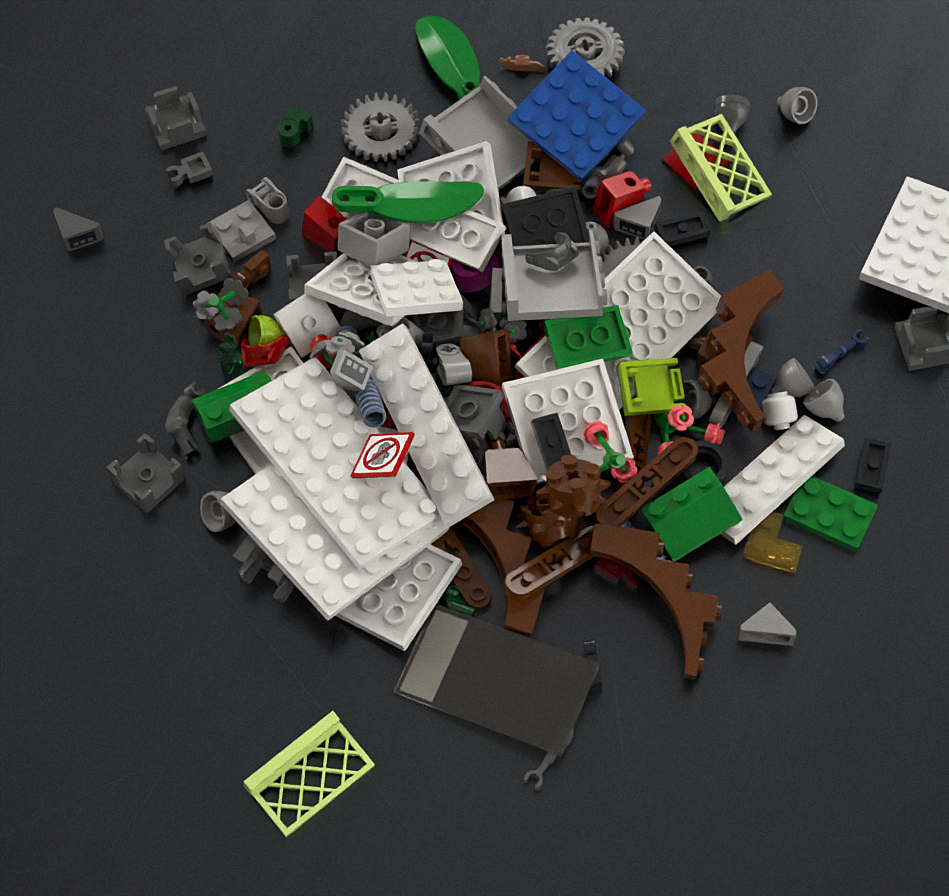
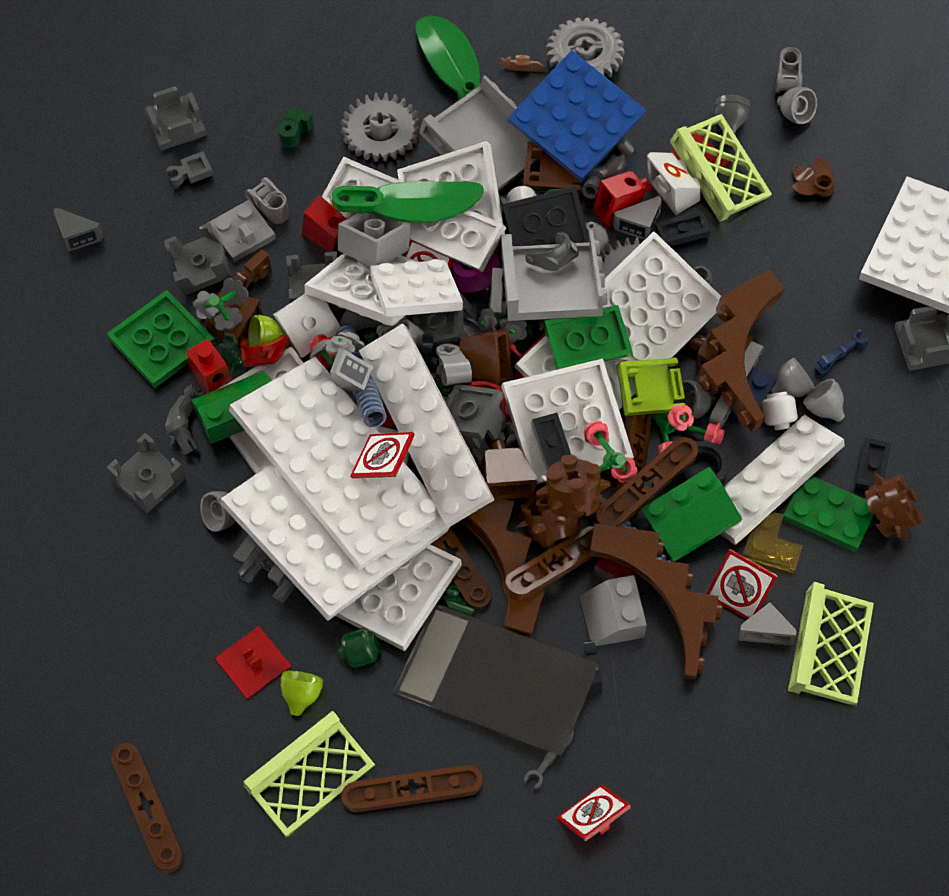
none -> green plate [107,290,215,388]
none -> reddish brown piece [111,743,183,873]
none -> red torso [186,339,232,393]
none -> red piece [215,626,292,700]
none -> lime helmet [281,671,323,716]
none -> dark green head [338,628,381,668]
none -> reddish brown piece [341,765,482,812]
none -> piece [557,784,631,841]
none -> light grey slope [579,575,647,646]
none -> white slope [647,152,702,215]
none -> piece [706,549,778,620]
none -> light grey piece [775,47,802,93]
none -> yellowish green fence [788,582,874,706]
none -> reddish brown plate [792,157,836,197]
none -> reddish brown brick [865,473,923,541]

